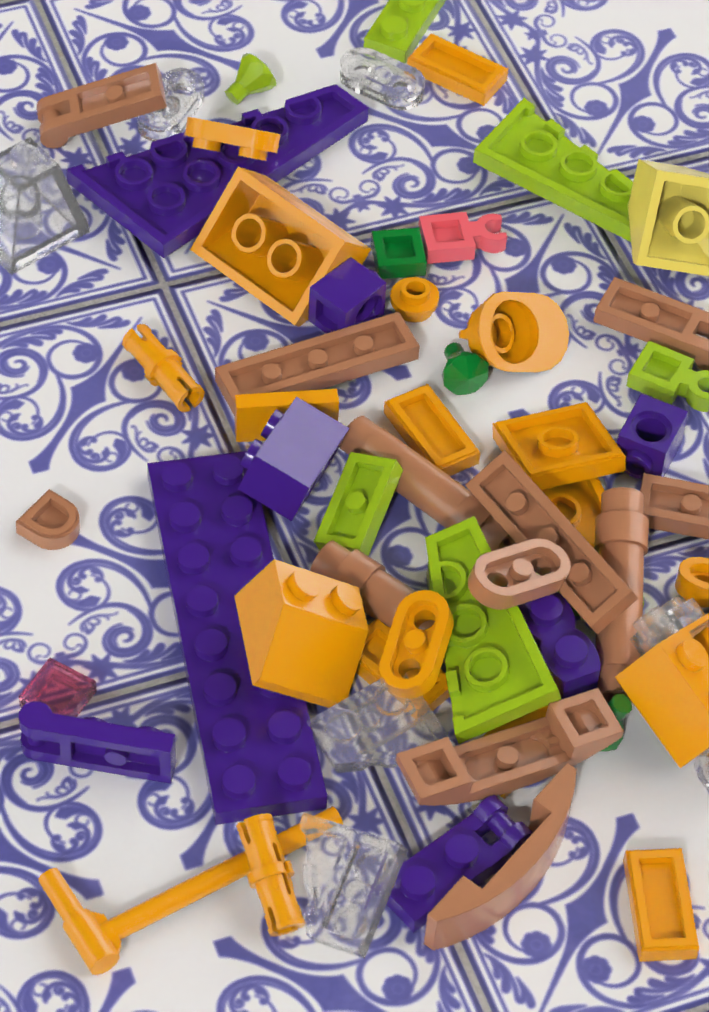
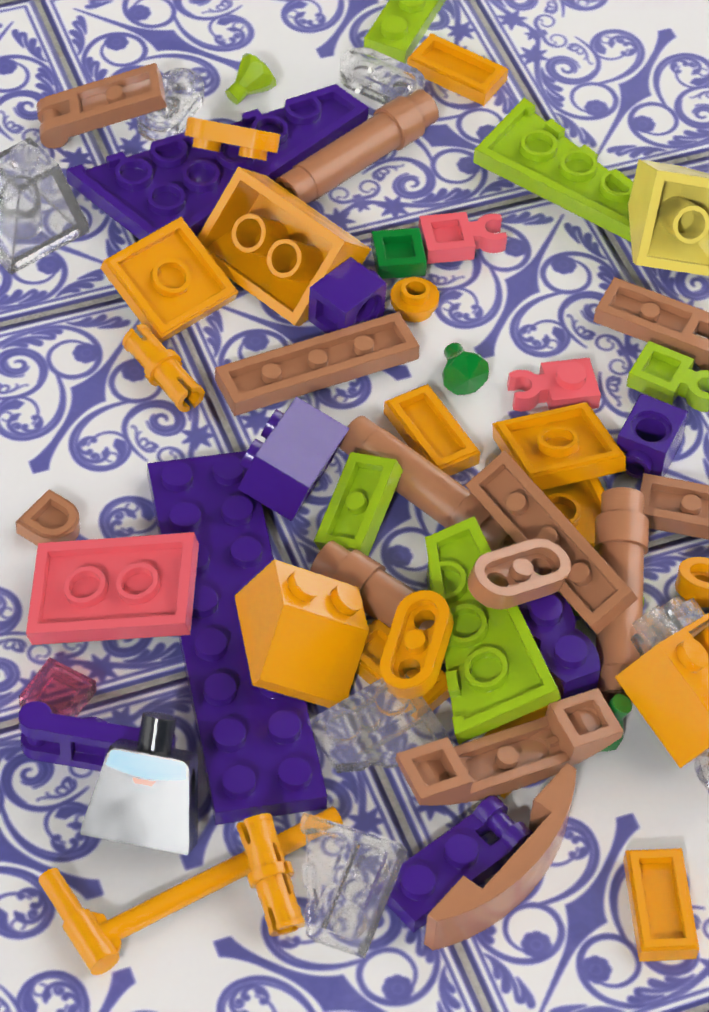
light orange tile [235,389,339,442] -> none
light orange piece [459,291,569,372] -> none
none -> coral plate [26,532,199,645]
none -> torso [80,712,198,855]
none -> light orange tile [100,217,239,343]
none -> nougat piece [275,89,439,204]
none -> coral plate [507,358,601,412]

